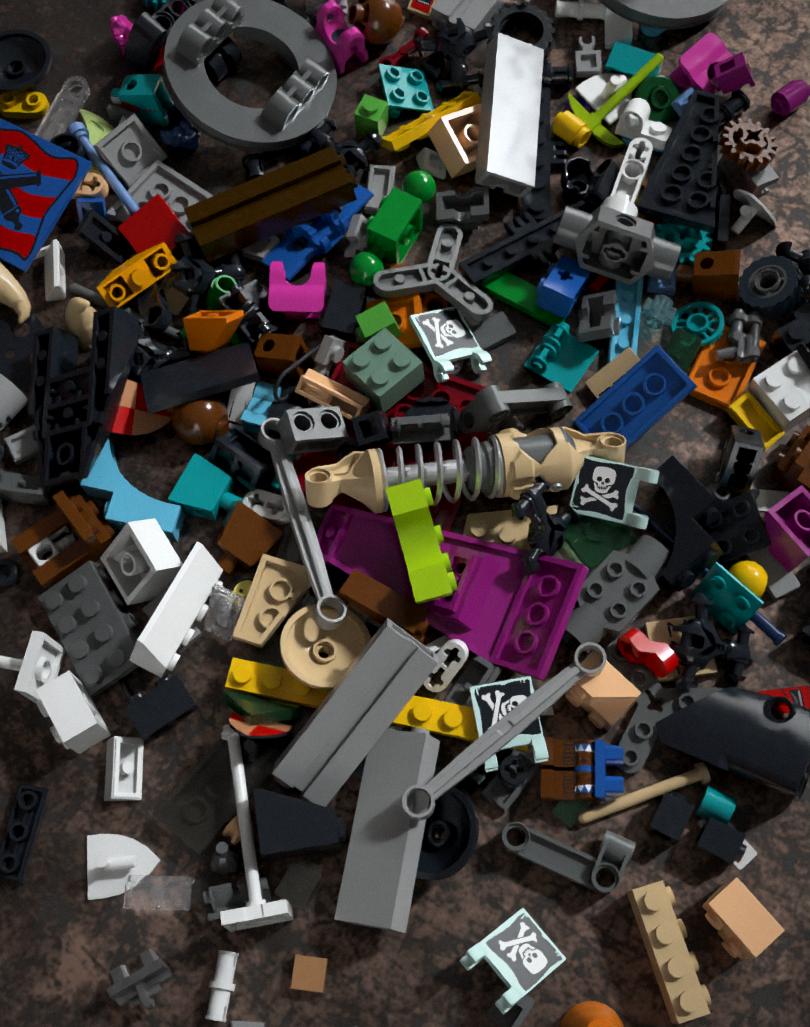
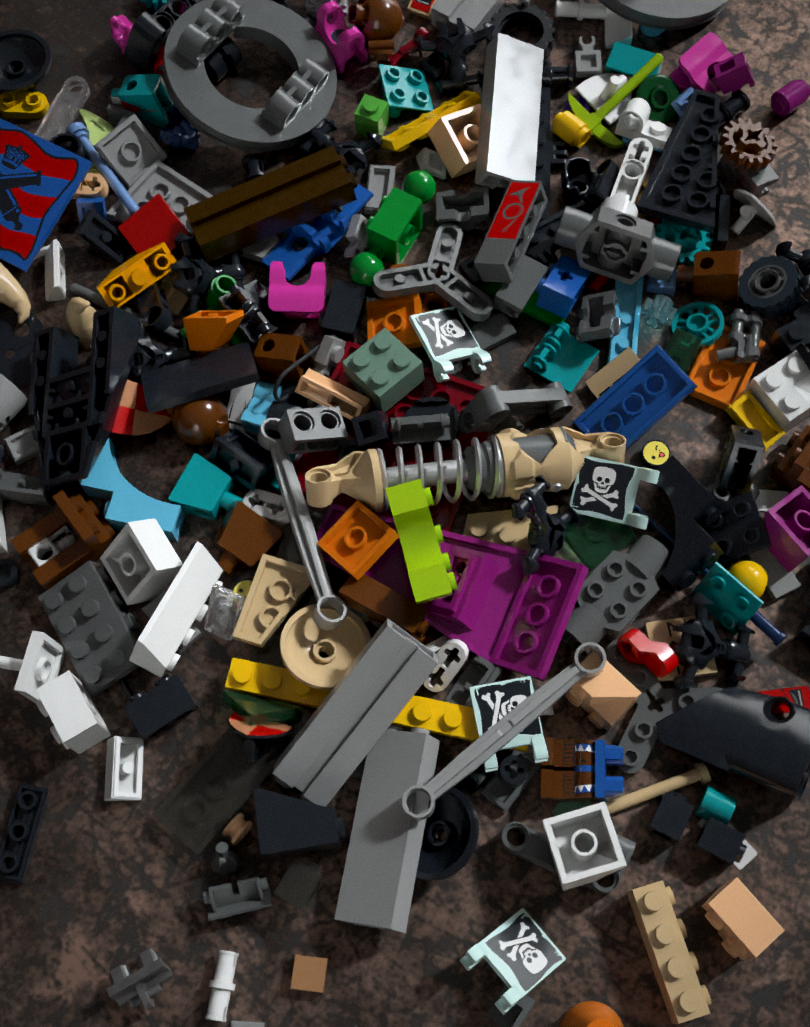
white shield [87,834,161,900] -> none
clear panel [123,875,195,910] -> none
white tile [220,724,294,932] -> none
bright green brick [355,301,402,343] -> none
none -> orange tile [316,500,399,580]
none -> reddish brown plate [367,39,394,63]
none -> dark grey brick [474,180,548,283]
none -> dark grey hinge [493,255,548,318]
none -> white slope [542,801,627,891]
none -> light yellow tile [640,440,670,470]

